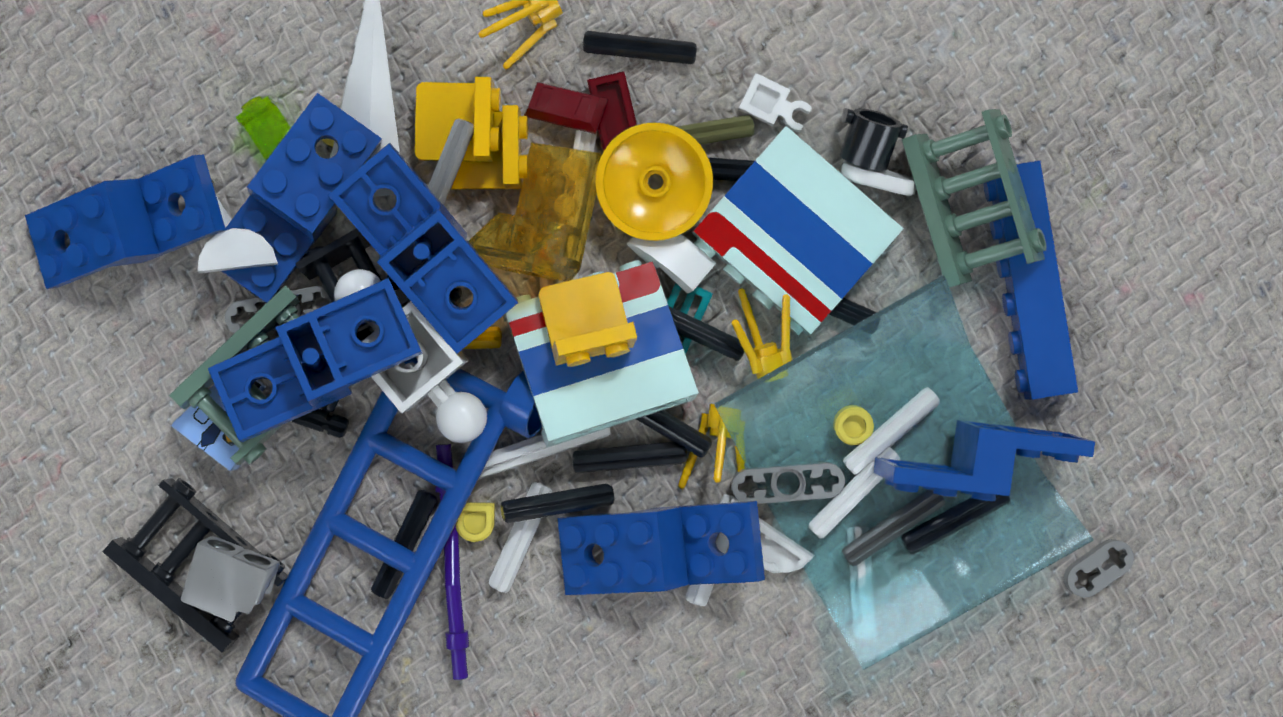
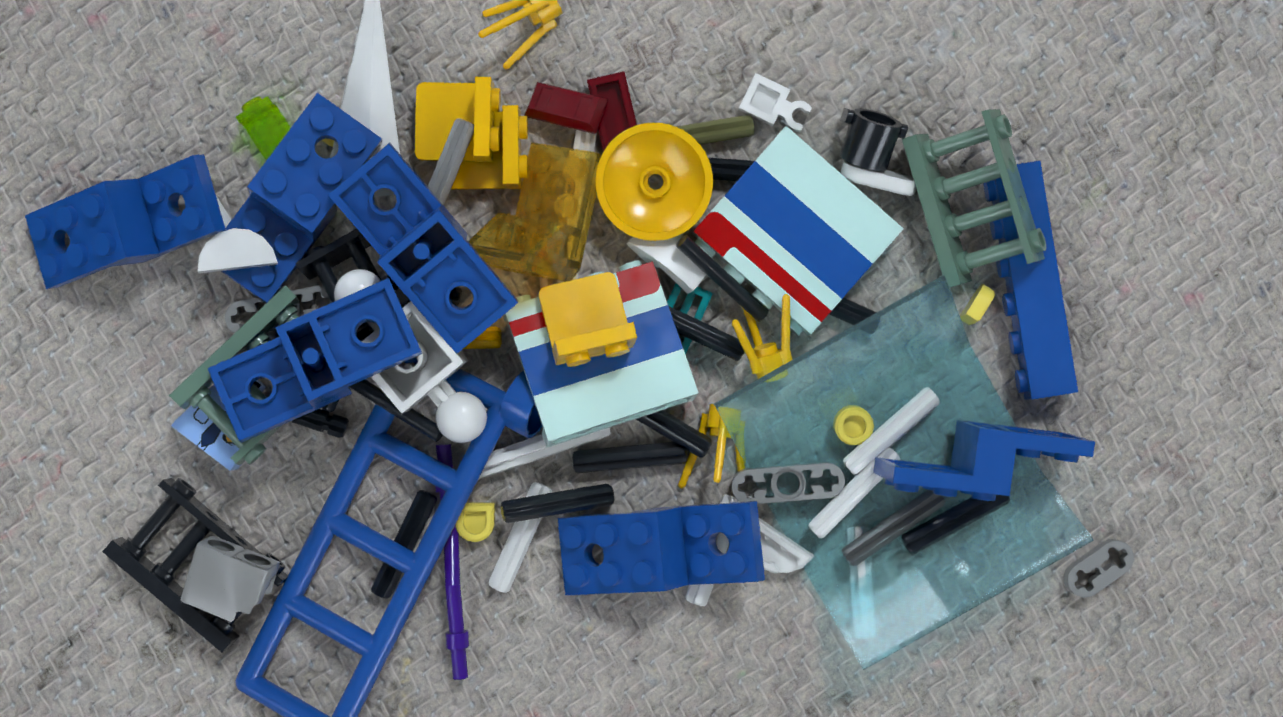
black axle [583,31,697,64] -> none
none -> black bar [349,379,443,442]
none -> black bar [676,235,769,322]
none -> light yellow tile [958,284,995,325]

